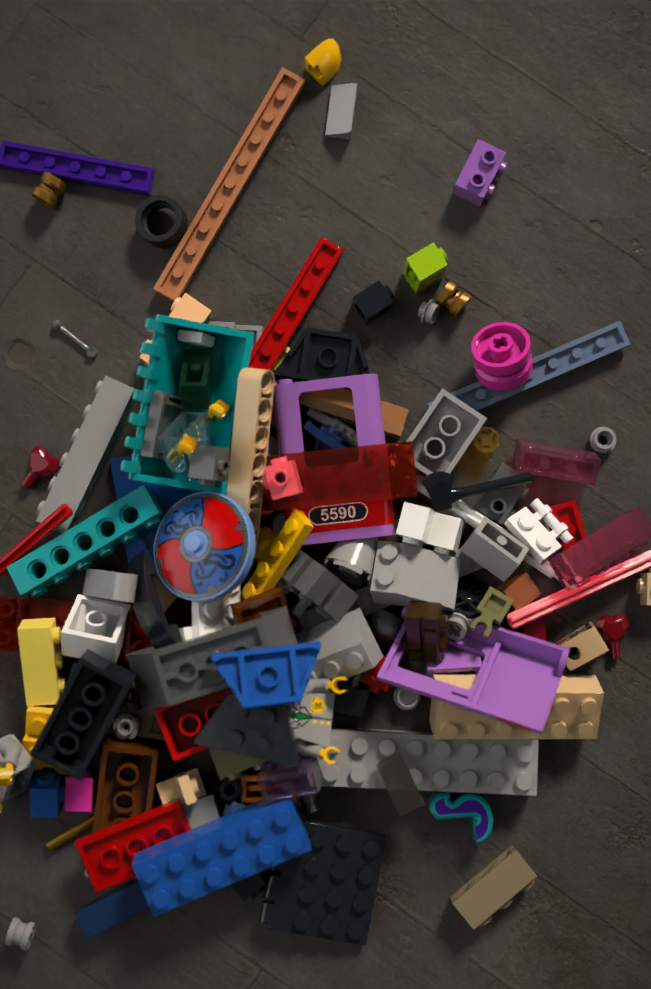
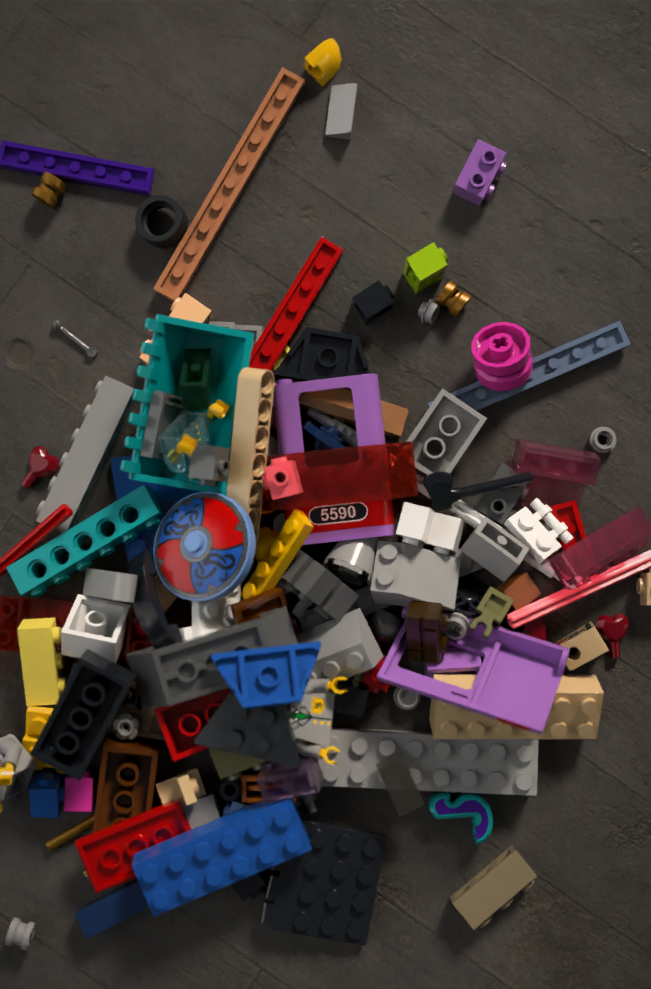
white tile [177,330,215,347] -> none
clear yellow wheel [471,427,500,456] -> none

